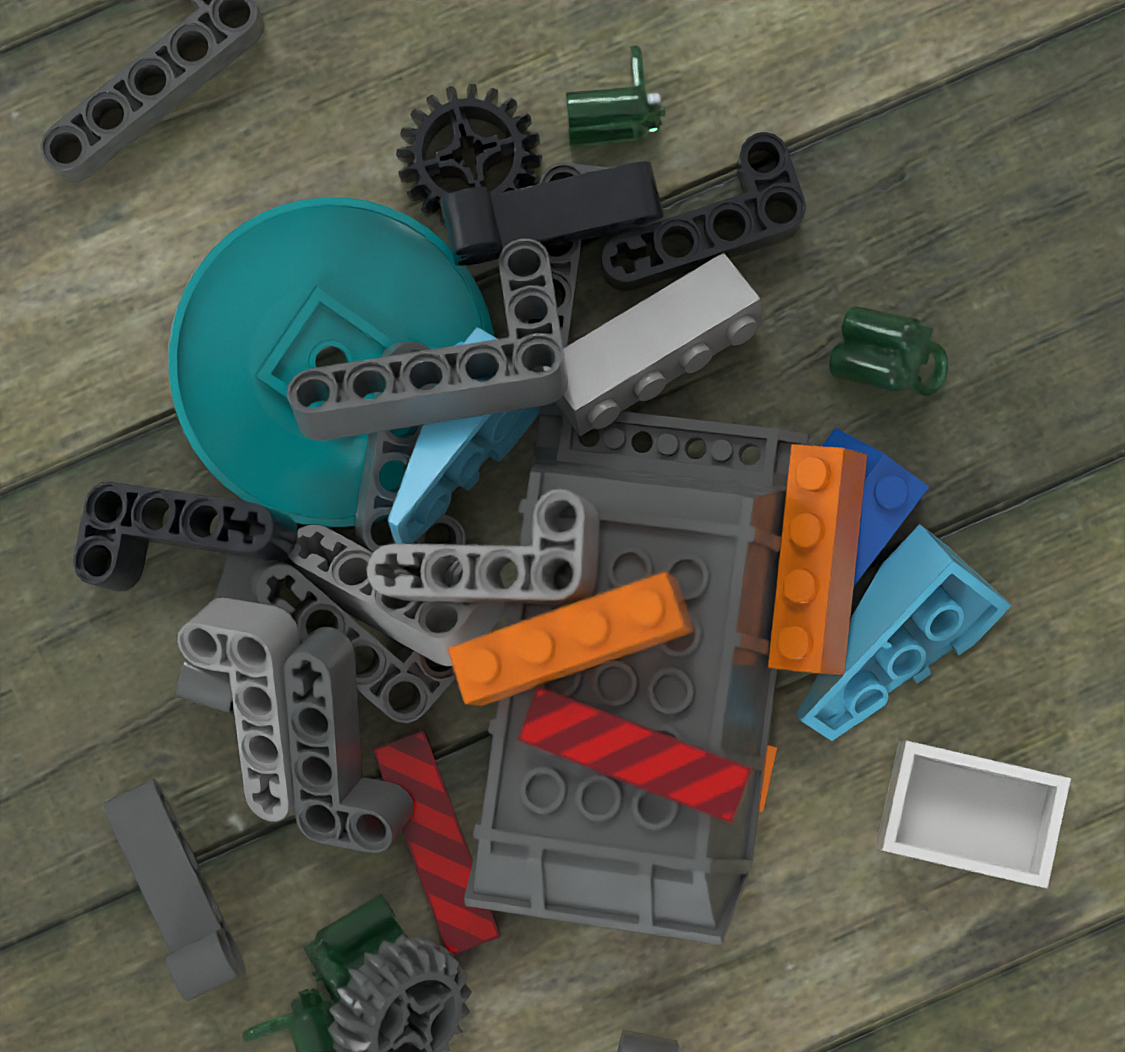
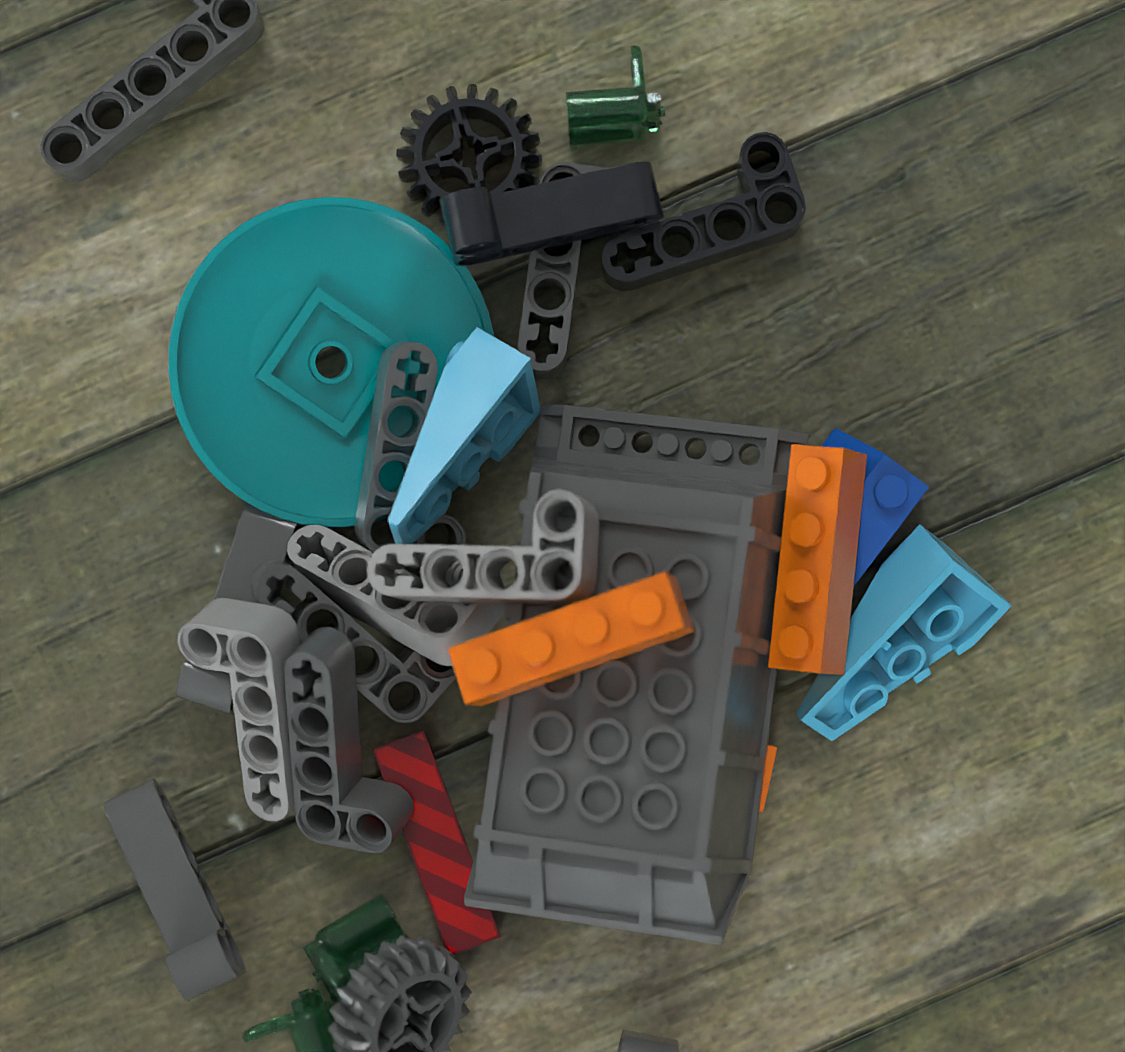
black beam [73,482,298,592] -> none
dark grey beam [287,239,568,440] -> none
tile [517,686,754,824] -> none
light grey brick [540,252,762,436] -> none
clear green piece [829,306,948,396] -> none
white piece [875,741,1071,888] -> none

